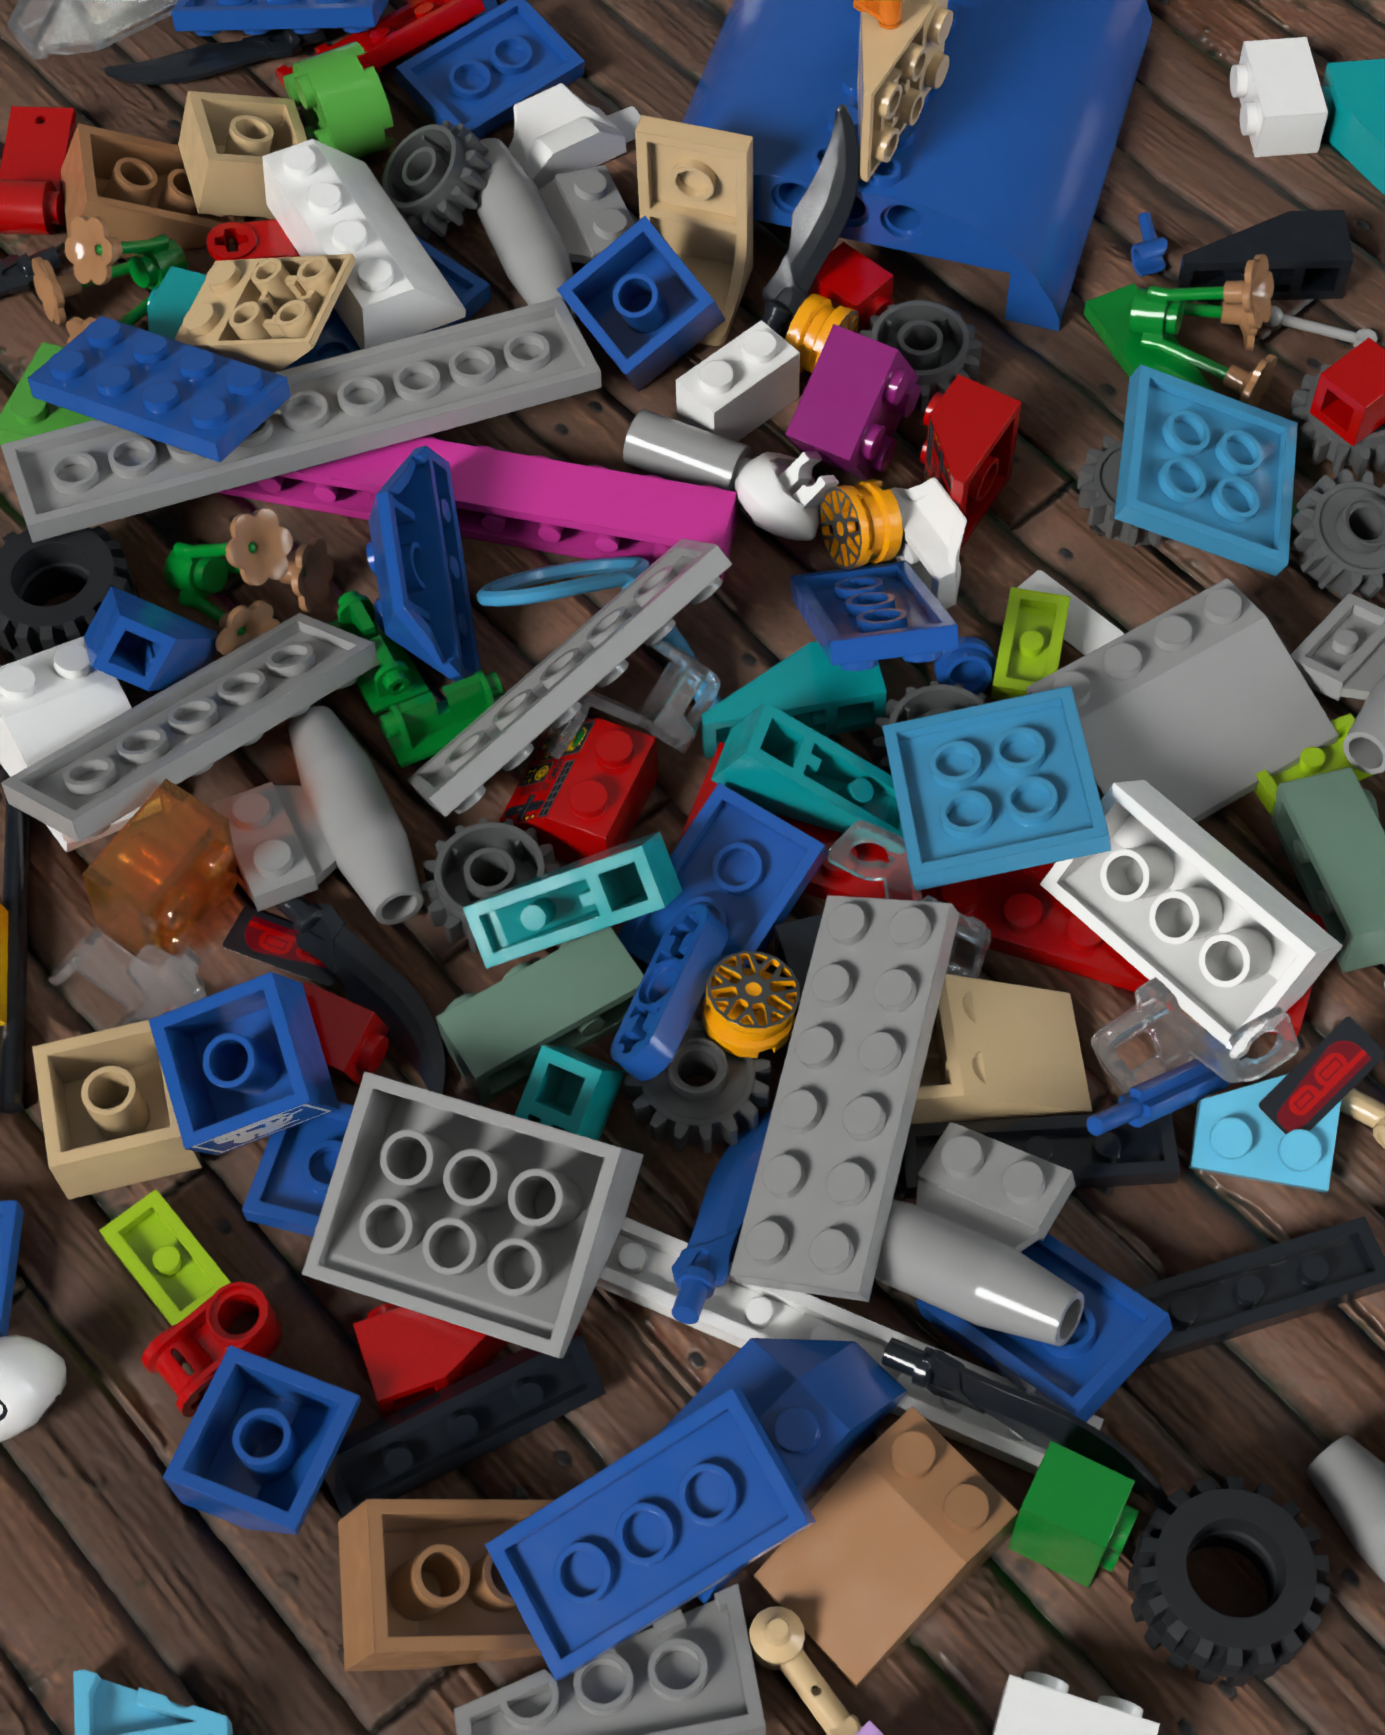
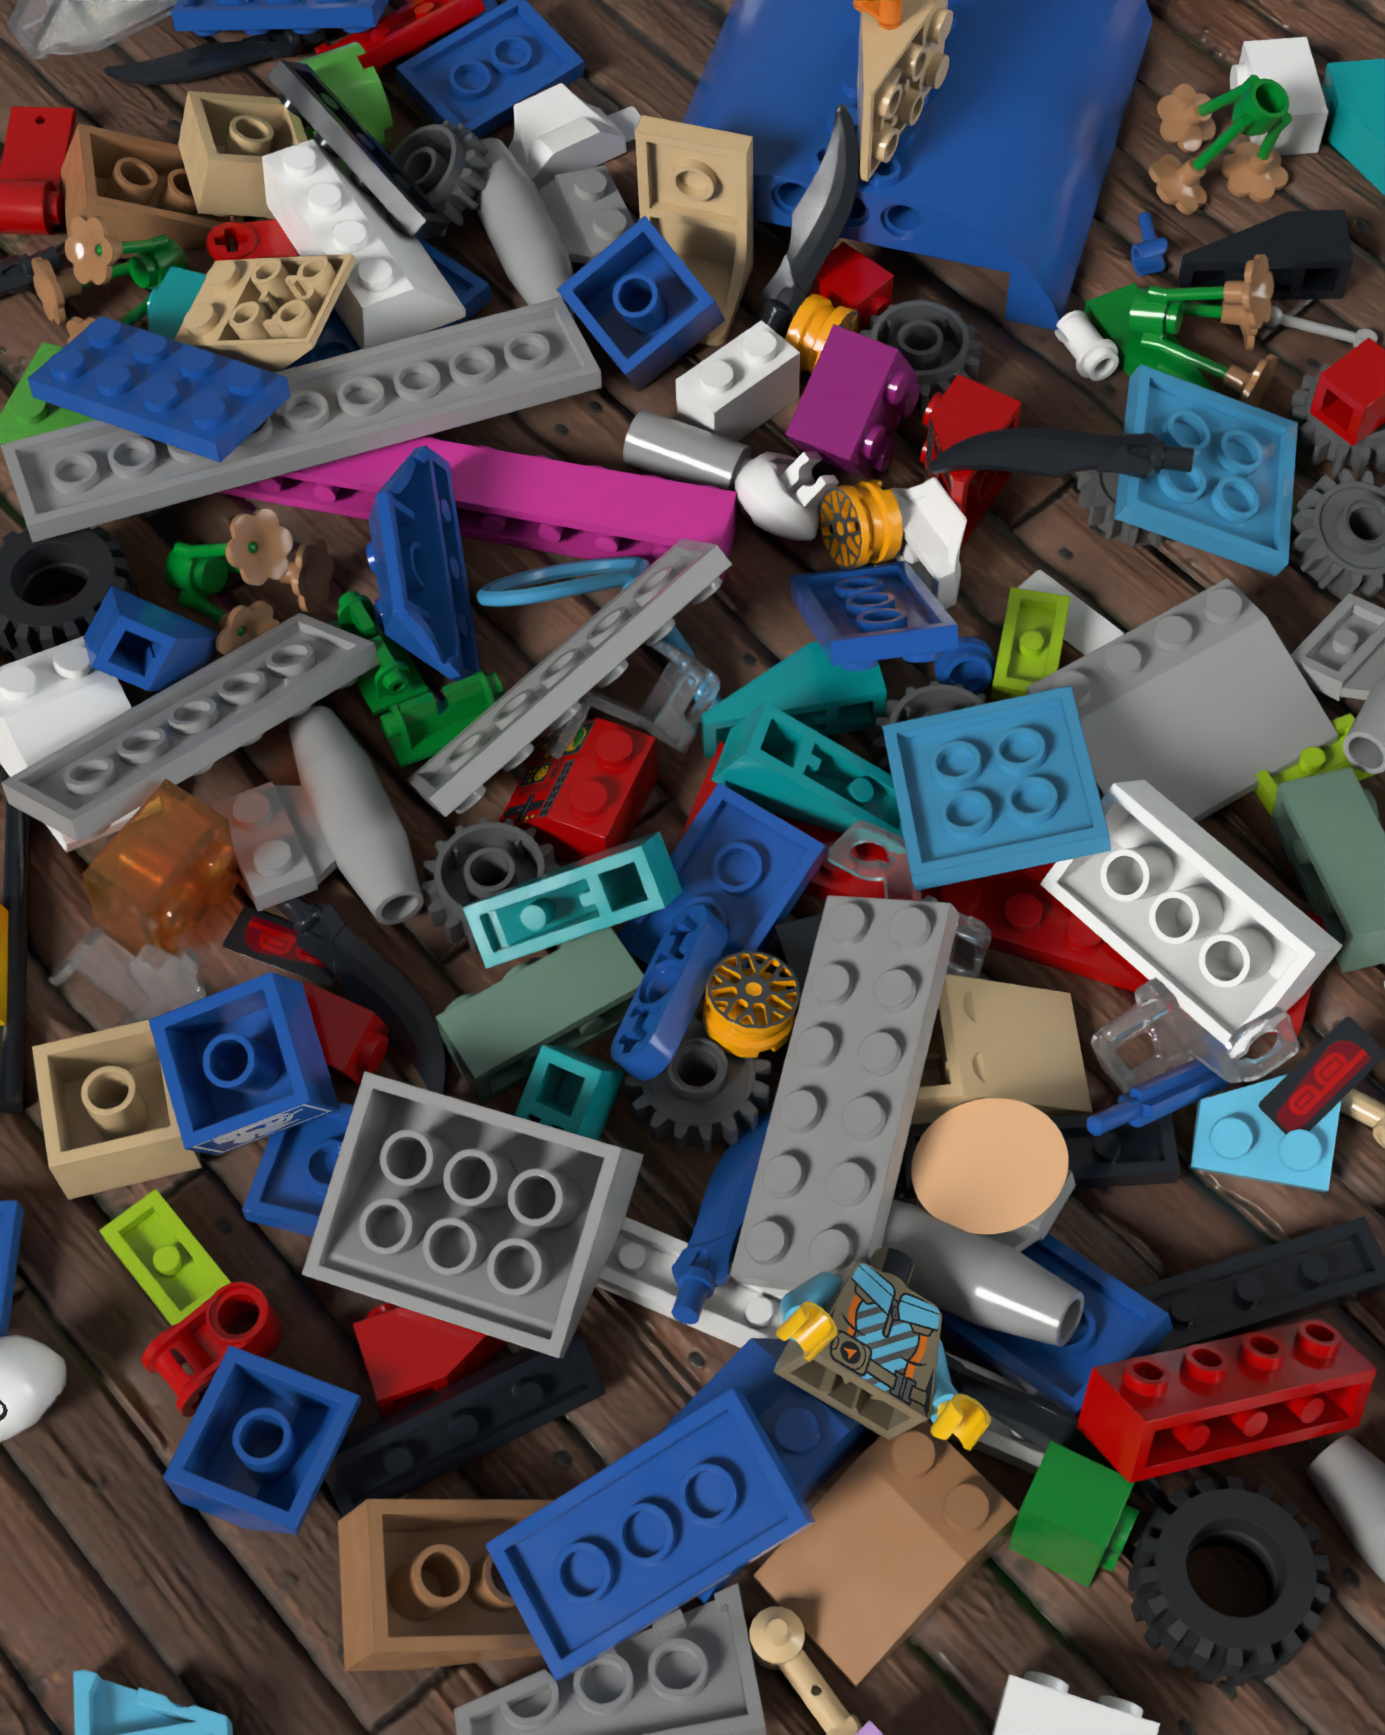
none -> black plate [267,59,450,238]
none -> torso [773,1247,991,1451]
none -> light nougat sticker [911,1098,1069,1234]
none -> black sword [928,427,1194,479]
none -> white pin [1055,310,1119,381]
none -> red brick [1076,1318,1377,1483]
none -> medium nougat plant [1149,74,1292,215]

